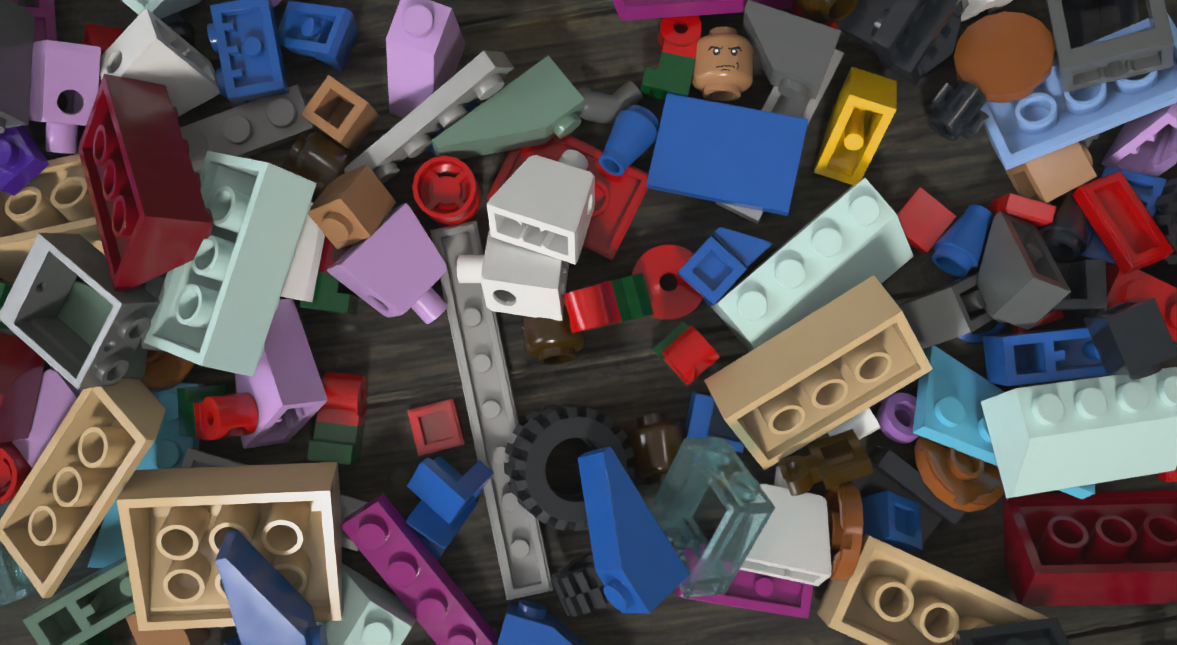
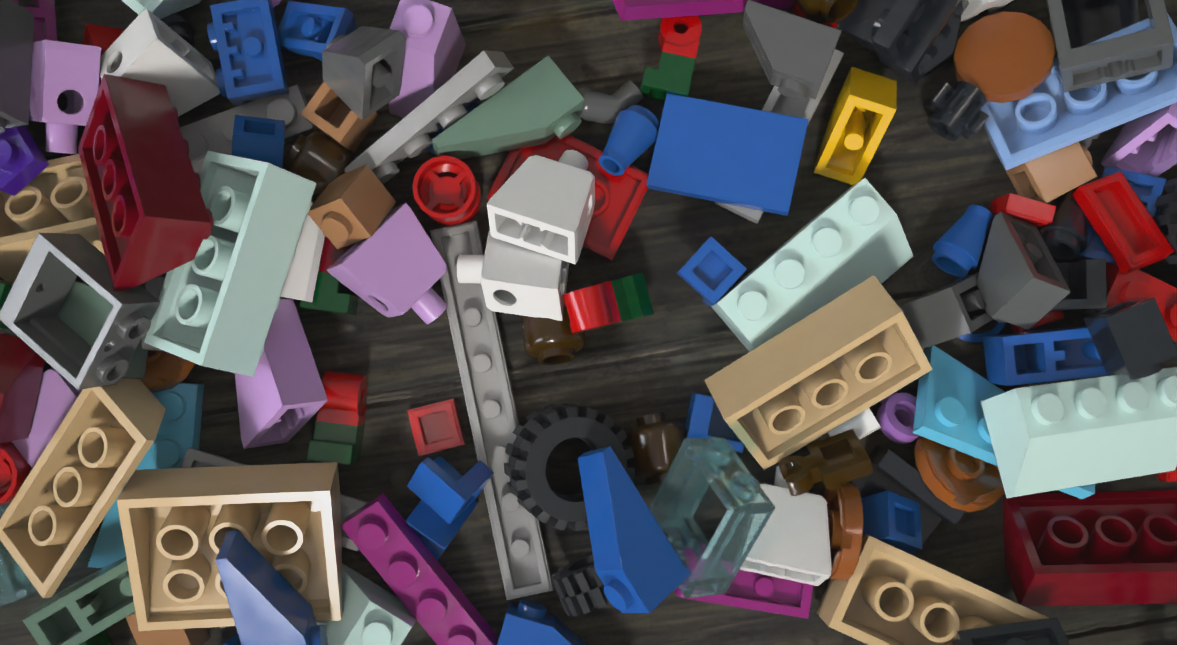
red leg [177,384,258,440] -> none
red piece [632,244,703,320] -> none
red leg [652,321,720,385] -> none
medium nougat head [691,27,753,102] -> none
blue slope [711,227,772,268] -> none
red tile [896,187,957,254] -> none
none -> blue brick [232,115,285,168]
none -> dark grey slope [322,26,406,120]

